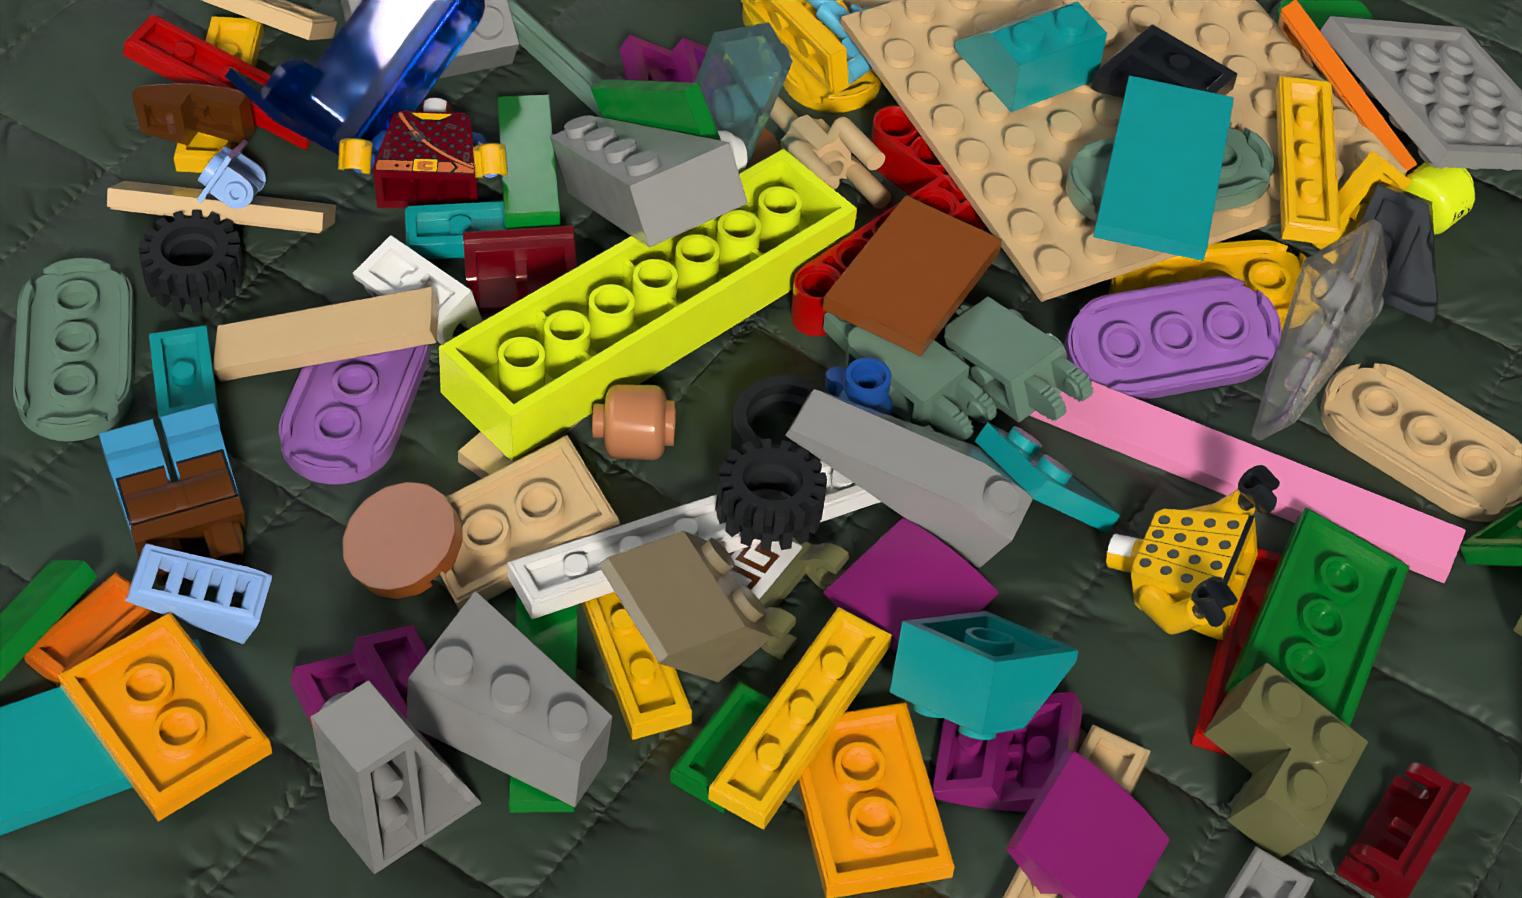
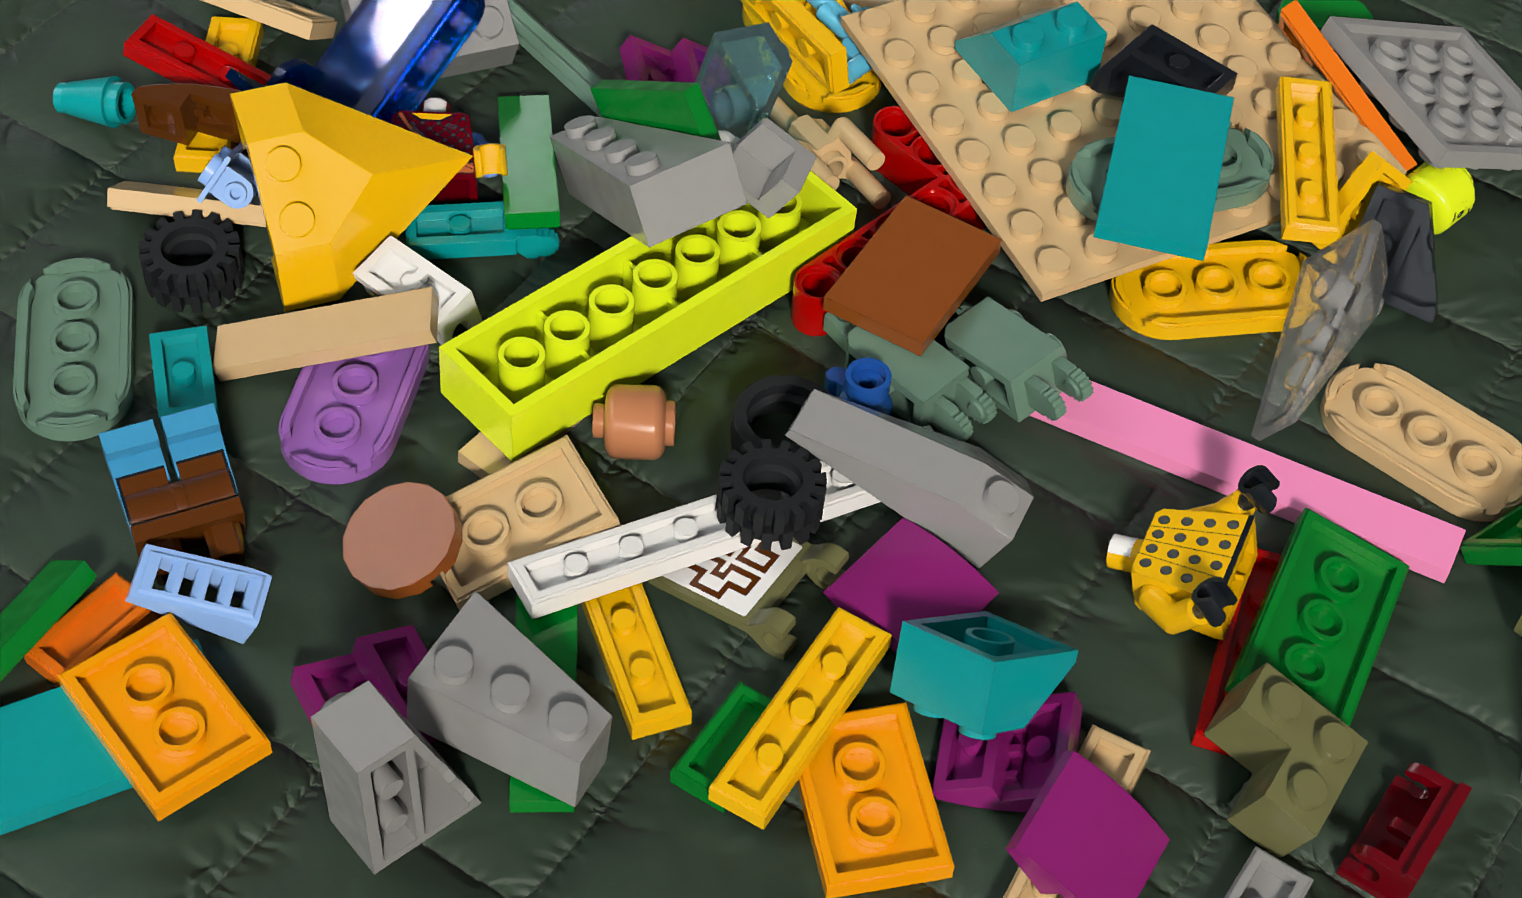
dark red hinge [463,226,577,313] -> none
dark tan slope [599,531,773,682] -> none
teal wing [975,422,1121,534] -> none
medium lavender tile [1064,276,1282,401] -> none
none -> teal cone [53,76,136,128]
none -> yellow wedge [230,82,473,312]
none -> light grey panel [732,118,817,218]

